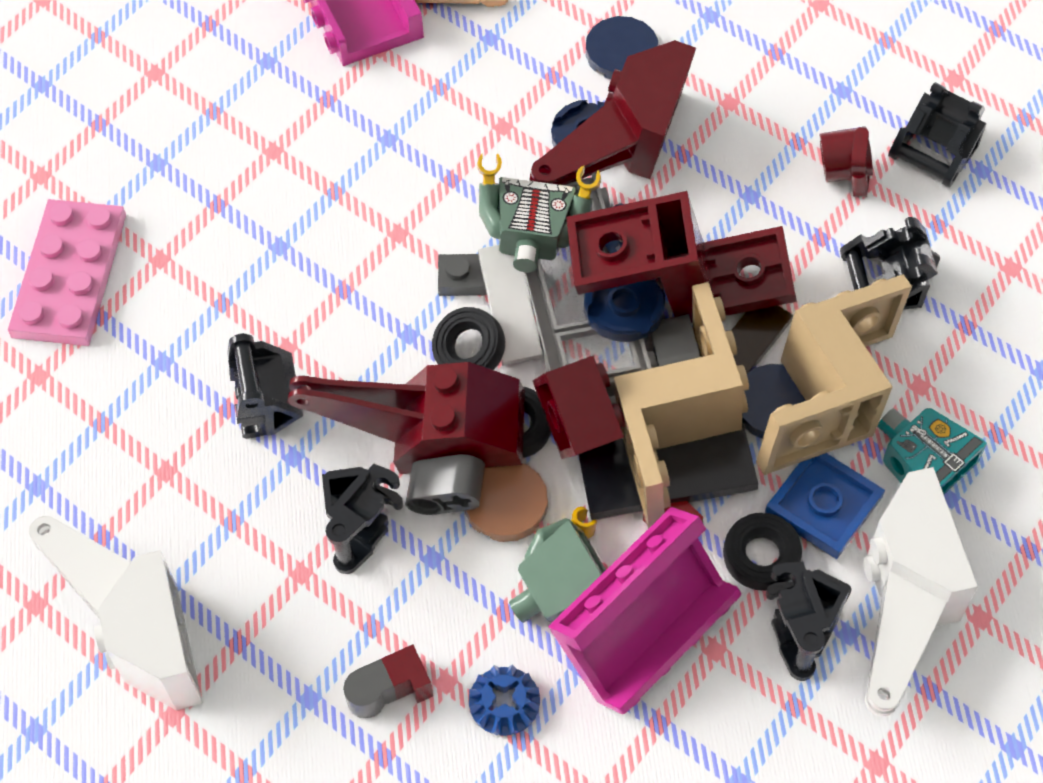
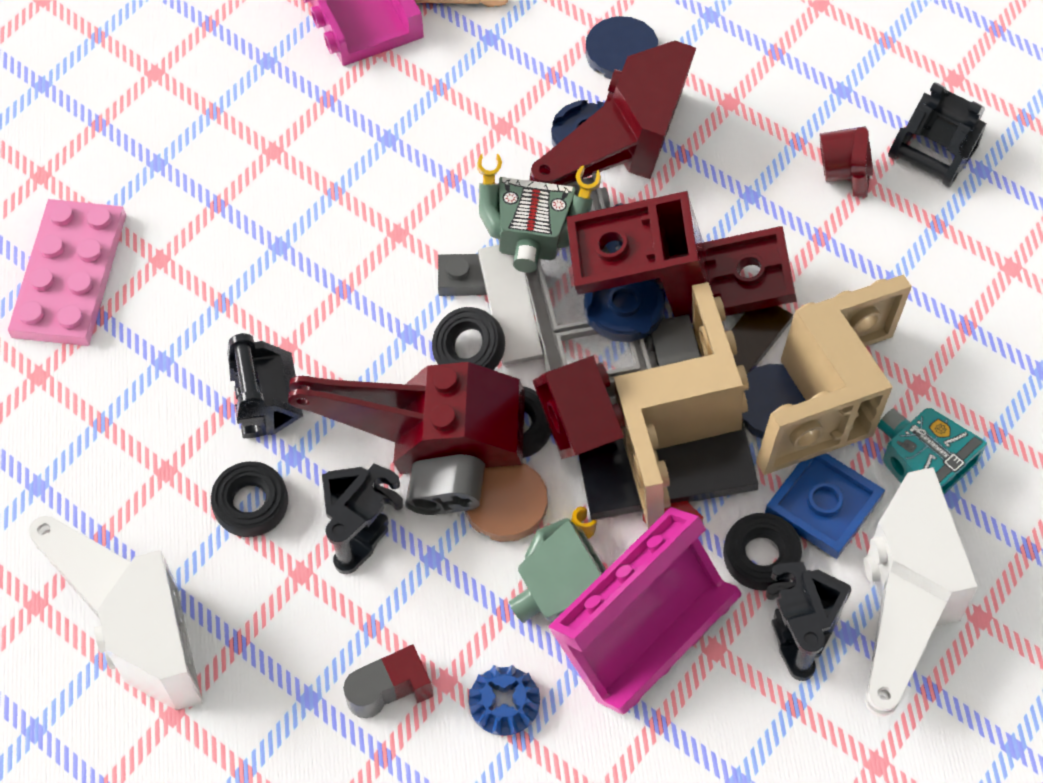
black piece [840,217,940,310] -> none
none -> black tyre [211,461,288,537]

